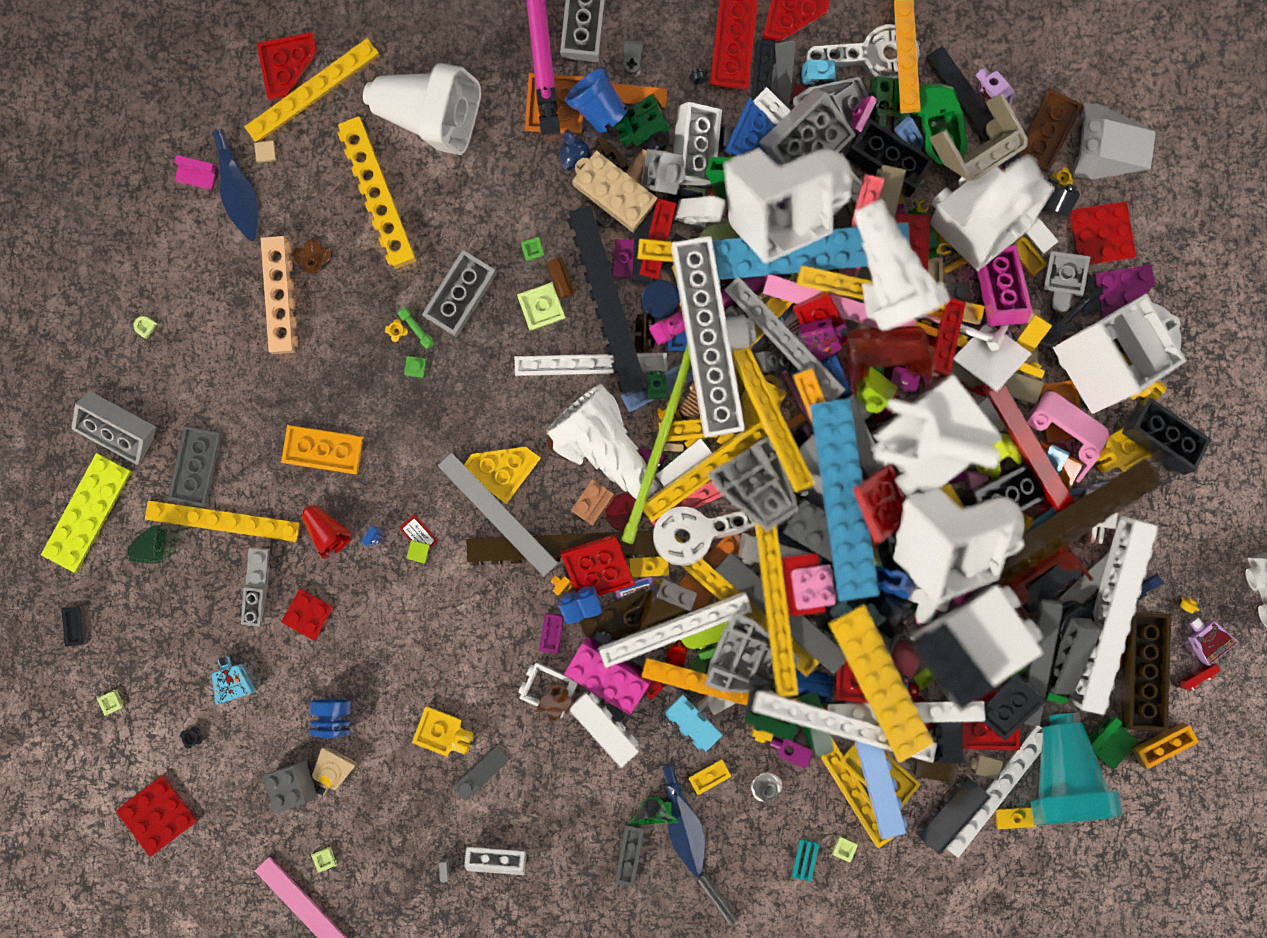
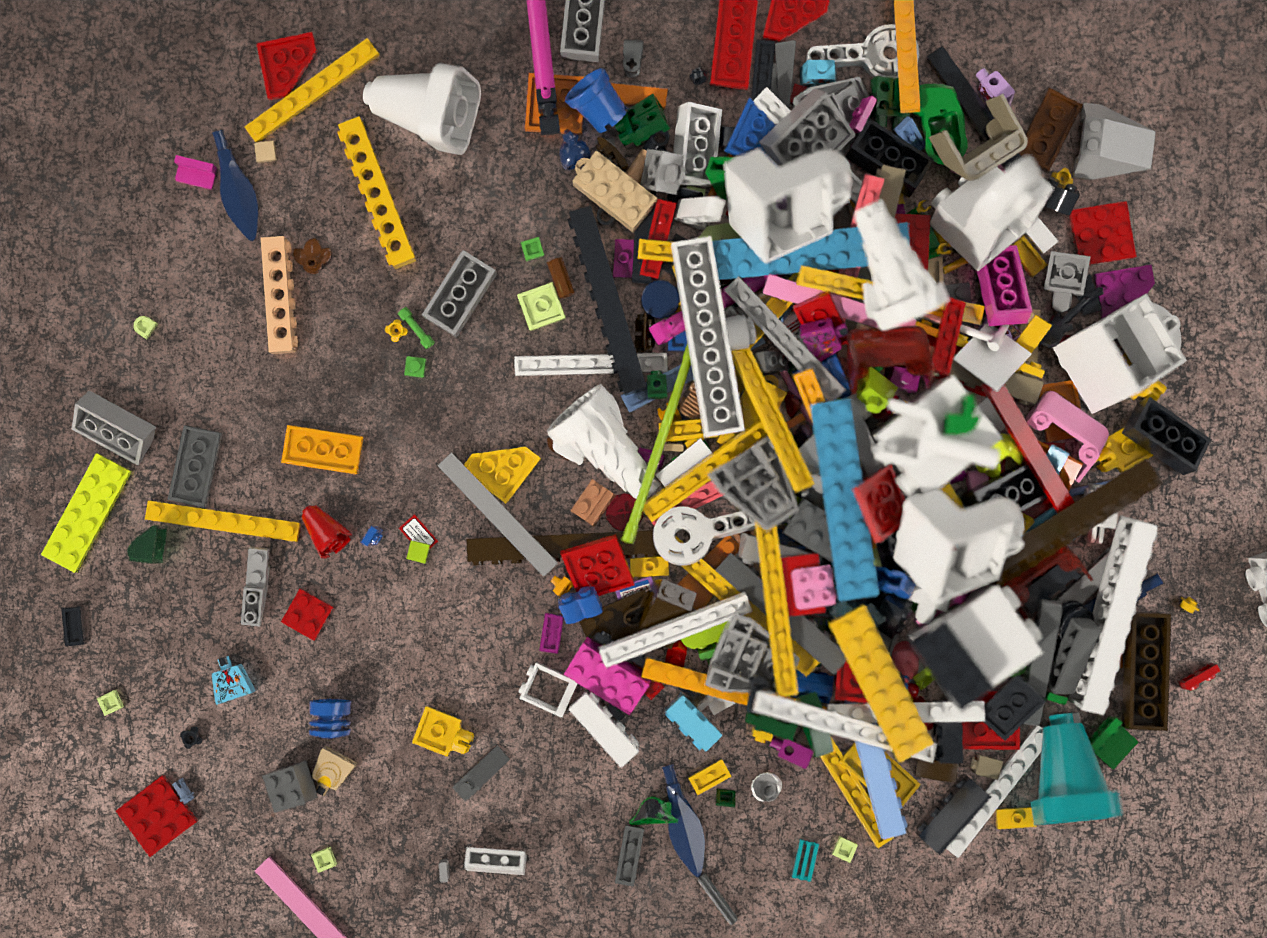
reddish brown plate [537,685,572,722] -> none
bright green plate [689,656,708,674] -> none
light orange brick [1132,722,1199,769] -> none
torso [1188,616,1238,665] -> none
none -> sand blue pin [172,778,195,804]
none -> dark green slope [715,789,736,808]
none -> dark red tile [785,391,804,418]
none -> green brick [942,395,980,435]

